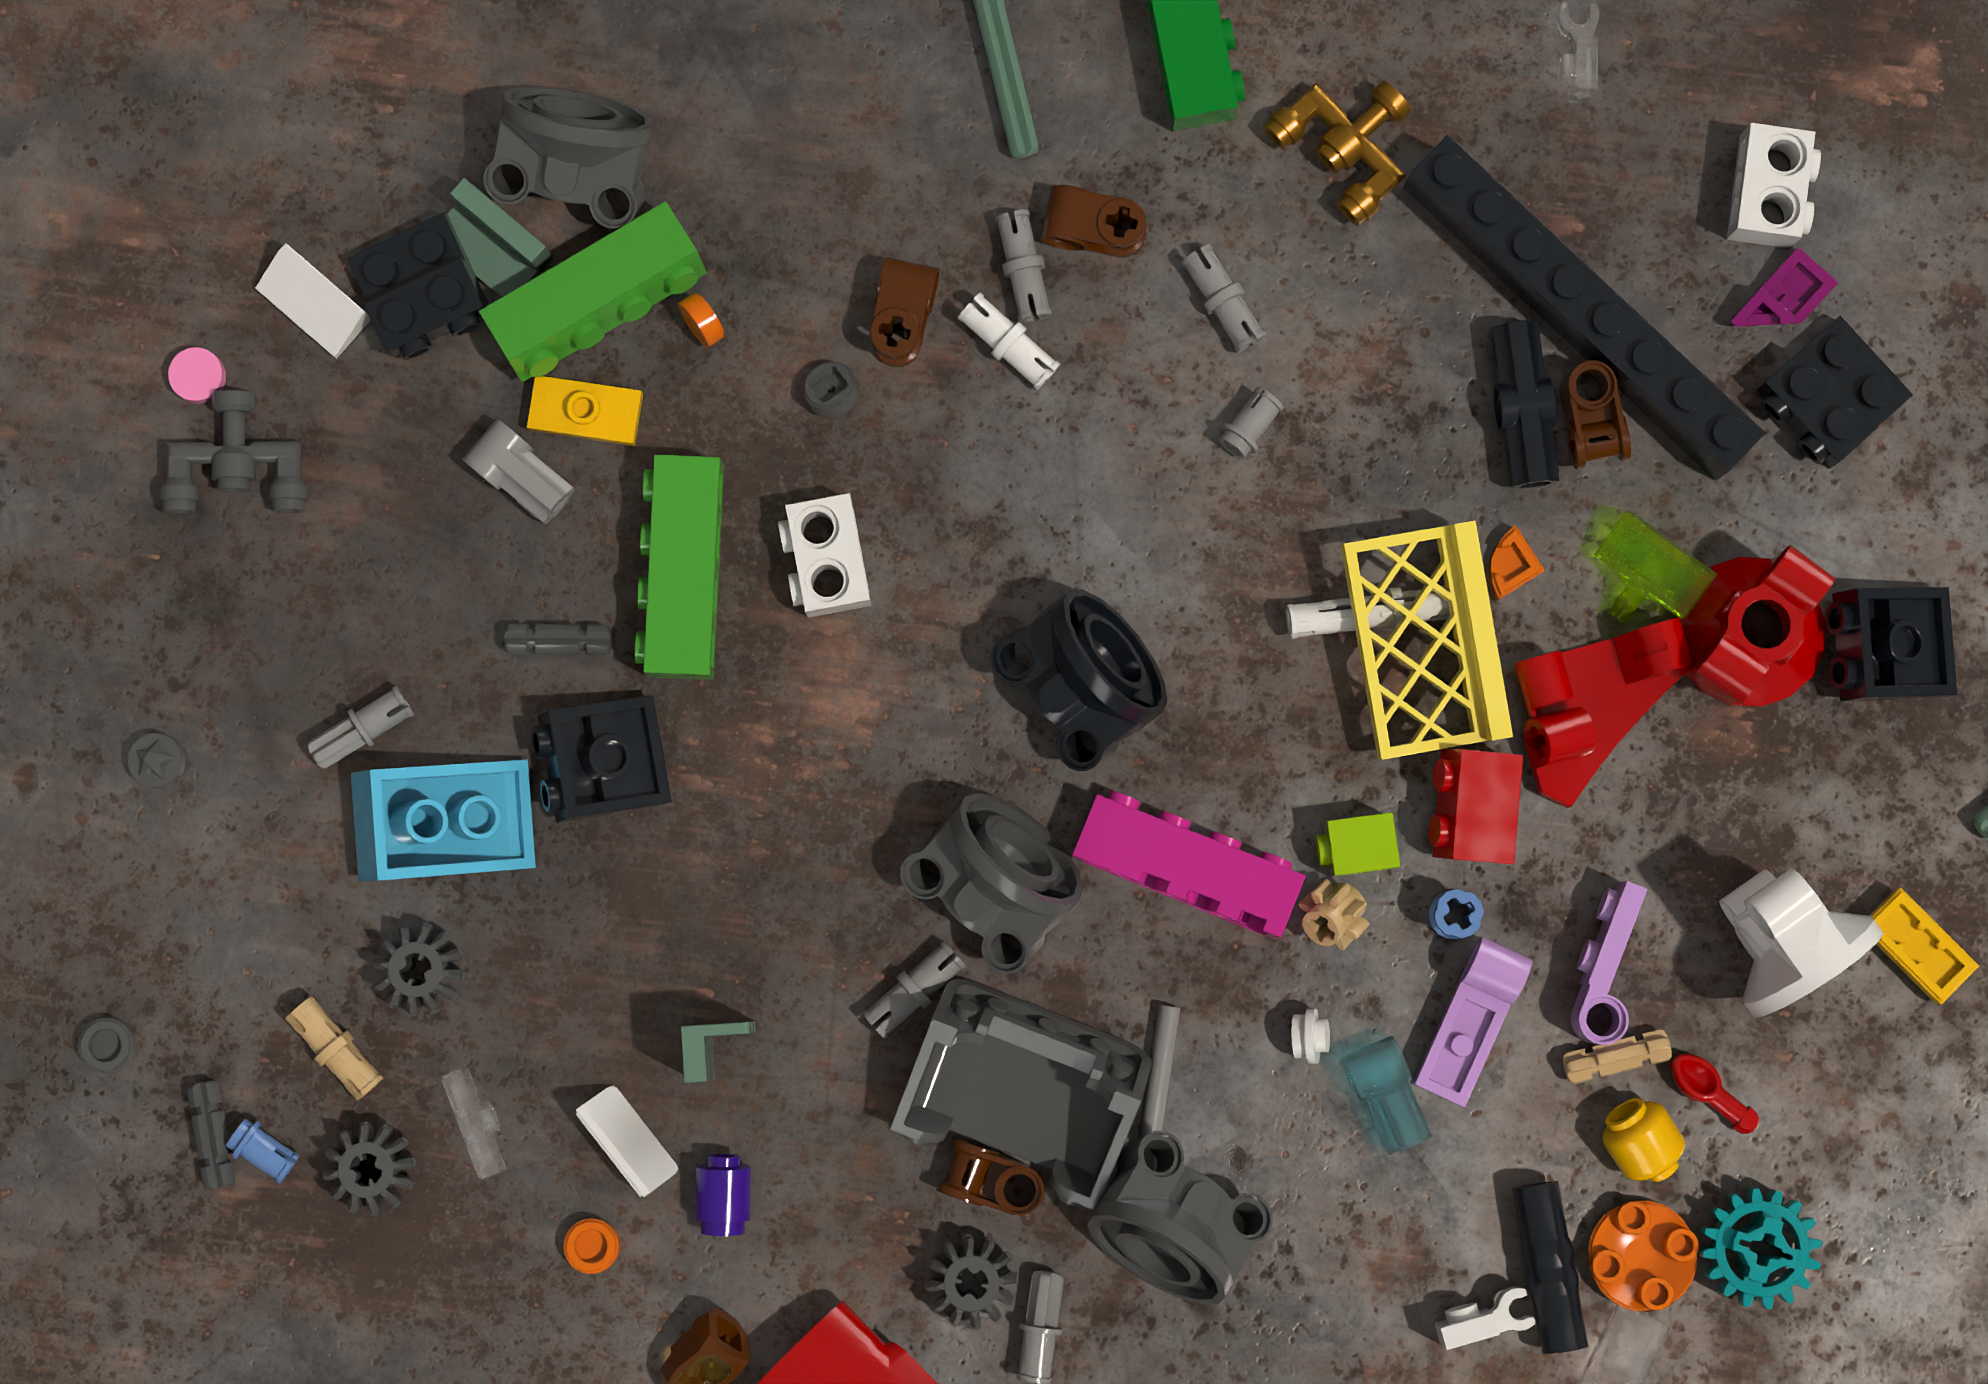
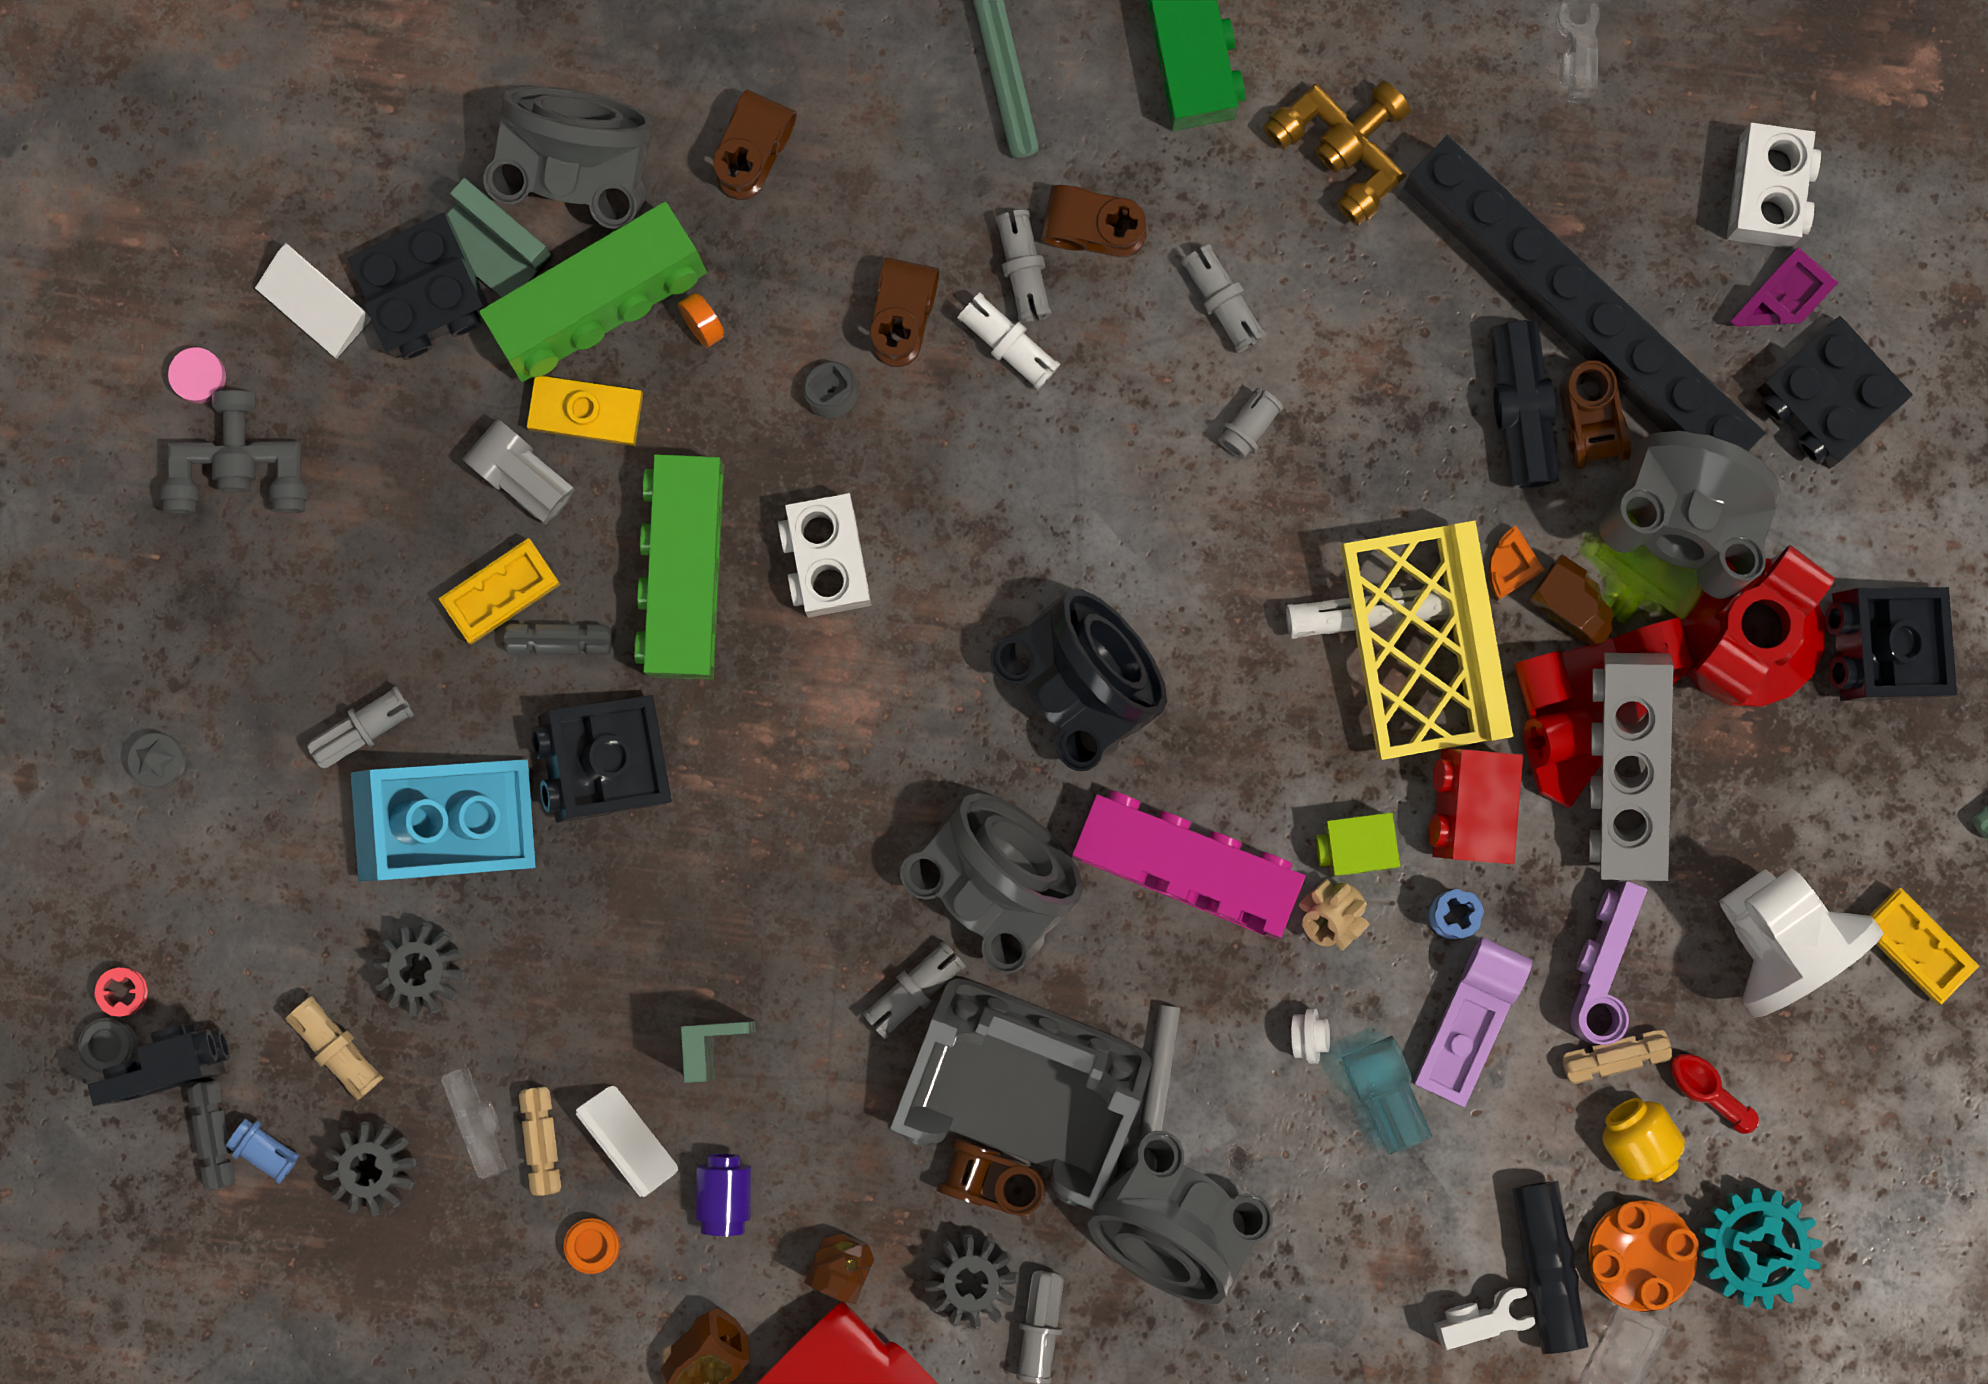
none -> black plate [88,1024,230,1106]
none -> coral bush [94,967,148,1017]
none -> yellow plate [438,538,561,645]
none -> tan axle [519,1087,561,1196]
none -> reddish brown piece [713,89,797,201]
none -> reddish brown rock [804,1233,874,1304]
none -> reddish brown rock [1528,554,1613,646]
none -> light grey brick [1589,653,1673,881]
none -> dark grey piece [1599,431,1781,599]

